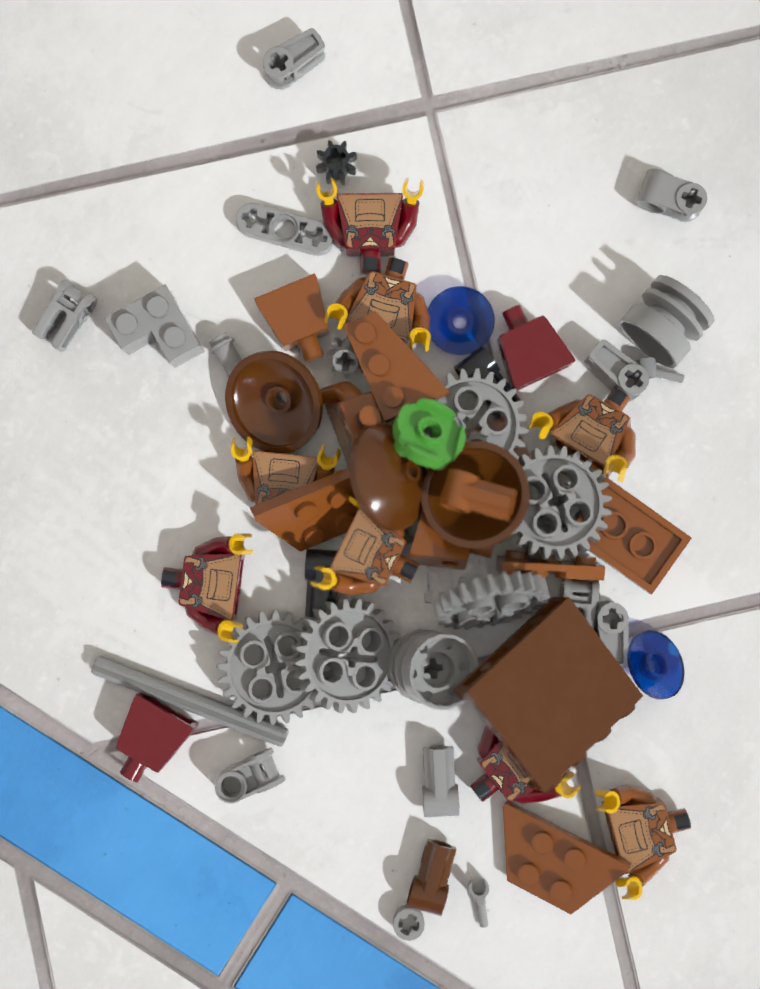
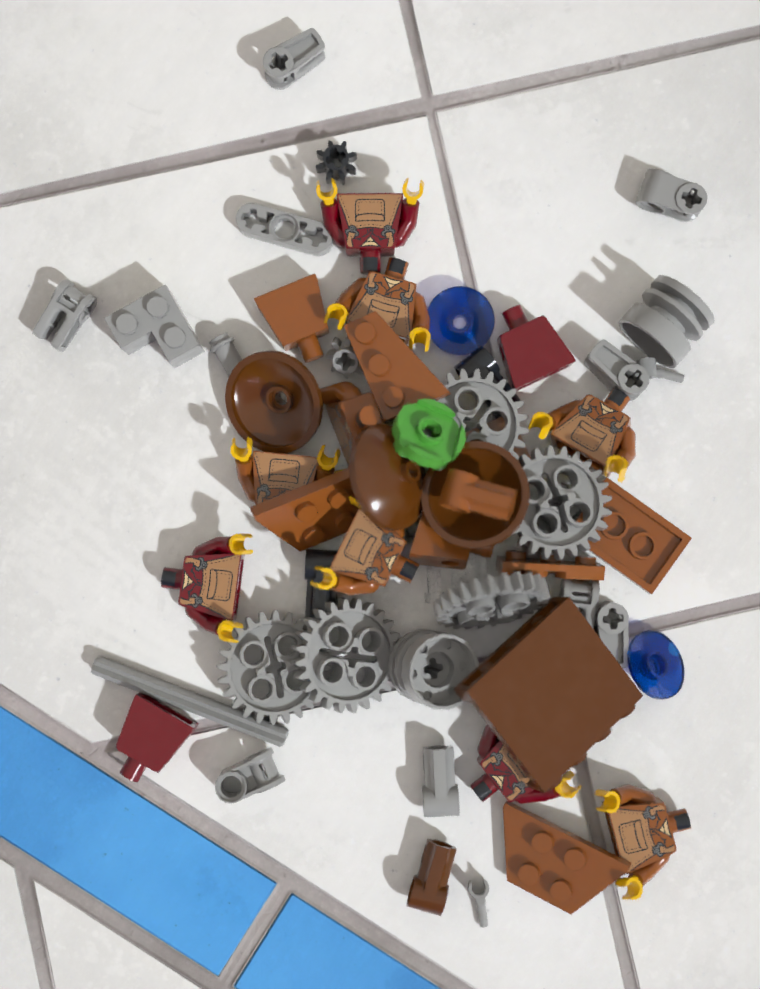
light grey bush [393,905,425,941] -> none

